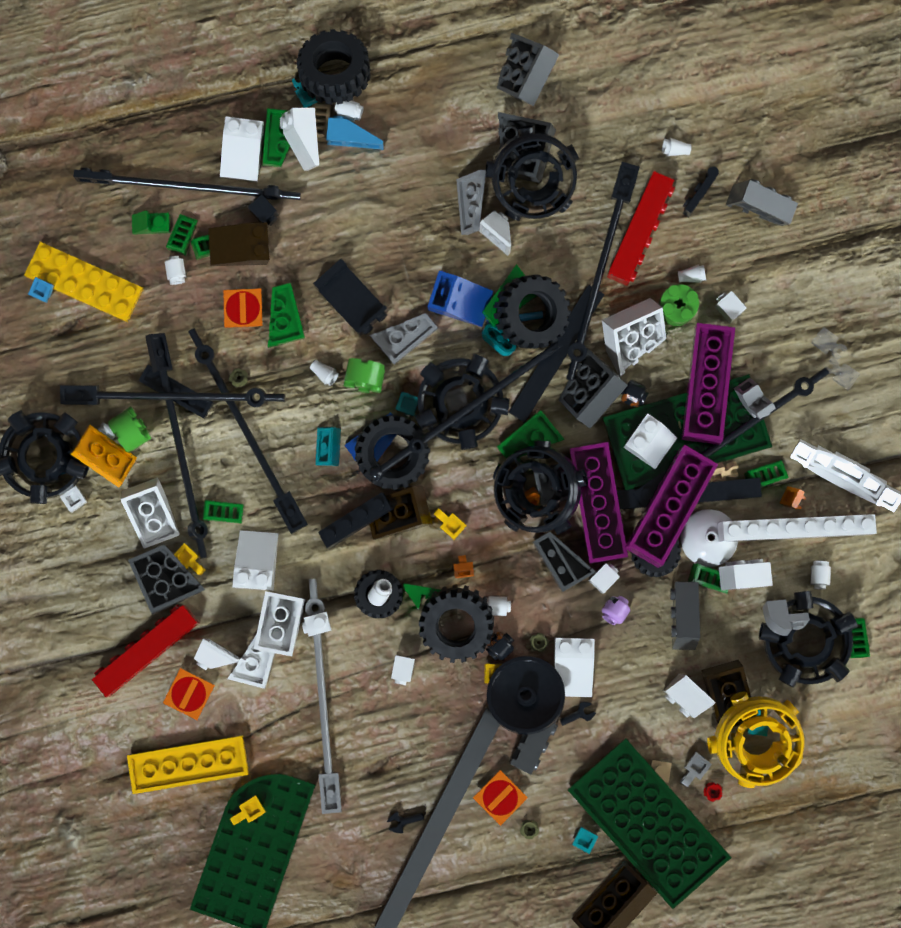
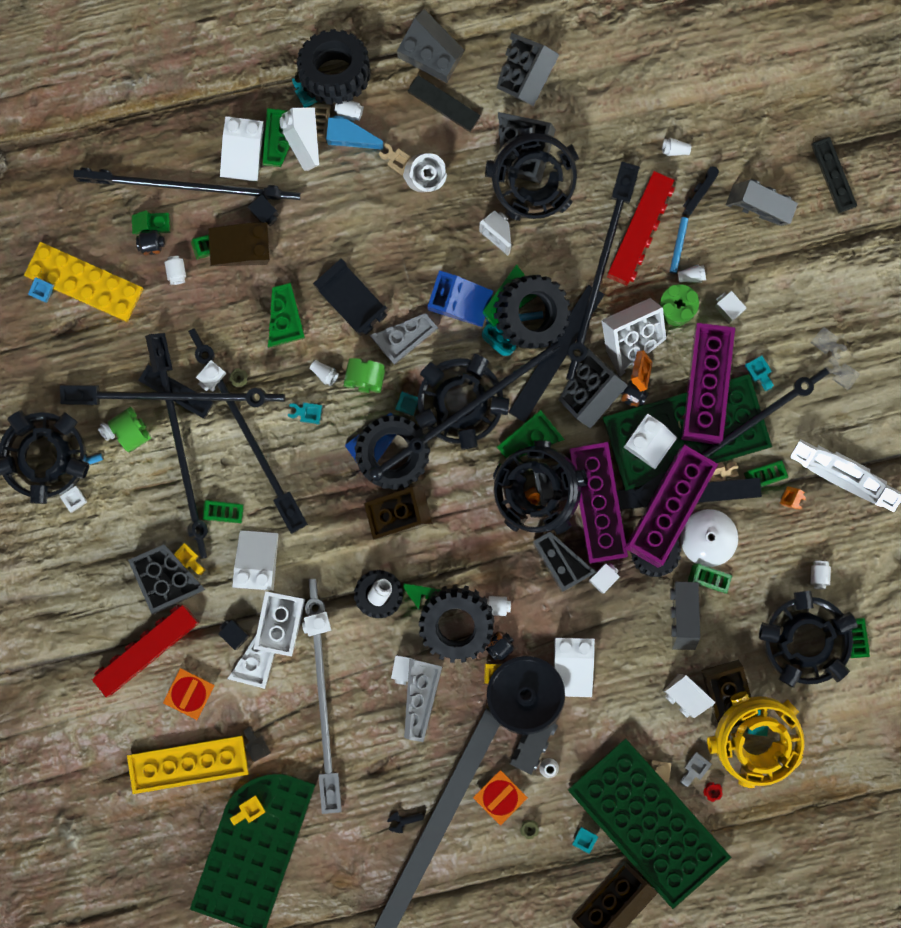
light orange tile [71,425,137,487] -> none
white slope [121,477,180,549] -> none
green slope [166,214,198,256] -> none
white slope [194,639,241,670] -> none
piece [223,288,263,328] -> none
teal slope [315,427,341,466] -> none
black plate [318,492,393,549] -> none
yellow plate [433,508,467,540] -> none
orange tile [453,555,474,578] -> none
light grey wing [456,170,486,235] -> none
olive plate [530,633,549,652] -> none
black bar [559,702,596,726] -> none
lavender head [602,596,630,625] -> none
white brick [717,514,877,542] -> none
white brick [719,559,773,590] -> none
light grey brick [734,378,776,419] -> none
light grey brick [763,599,810,636] -> none
none -> black head [136,230,165,255]
none -> white bracket [196,360,226,392]
none -> black brick [218,620,250,650]
none -> clear smoke plate [243,726,271,762]
none -> teal plate [288,402,323,425]
none -> tan plate [379,144,412,176]
none -> dark grey wedge [397,9,465,83]
none -> white brick [403,153,447,192]
none -> light grey wing [404,659,442,742]
none -> pearl dark grey tile [408,75,481,132]
none -> white cone [539,758,559,778]
none -> orange plate [631,350,653,392]
none -> dark azure bar [670,217,688,274]
none -> teal plate [745,355,774,392]
none -> pearl dark grey tile [811,137,857,214]

